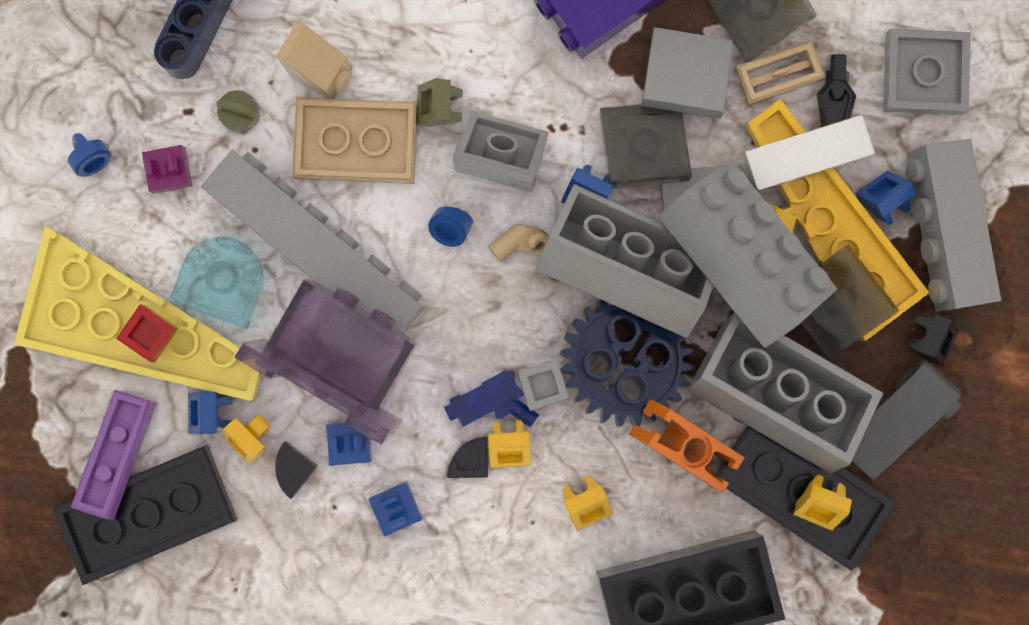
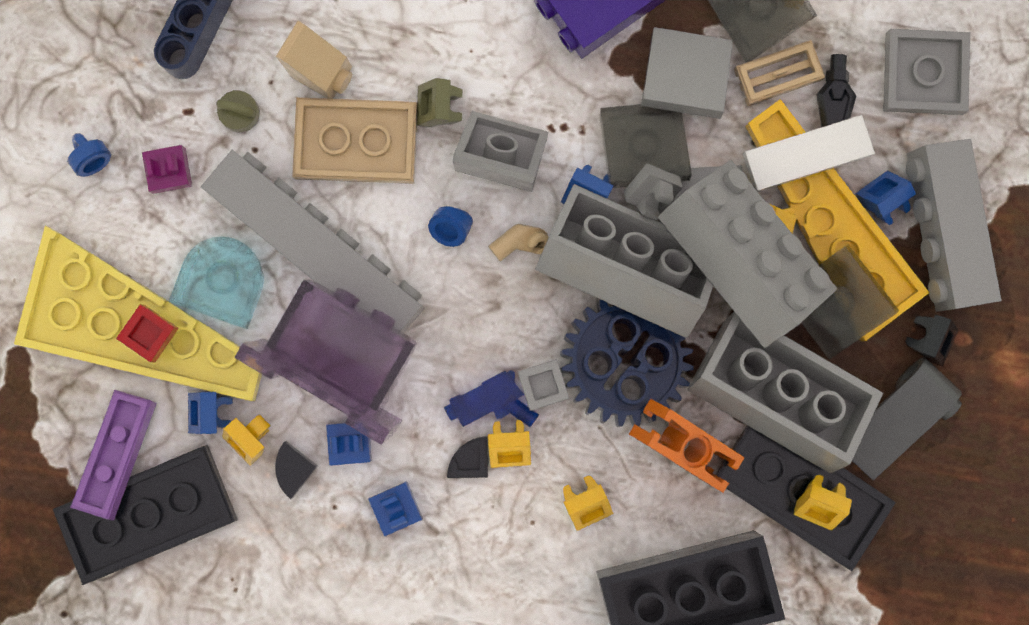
none -> light grey tile [624,163,683,220]

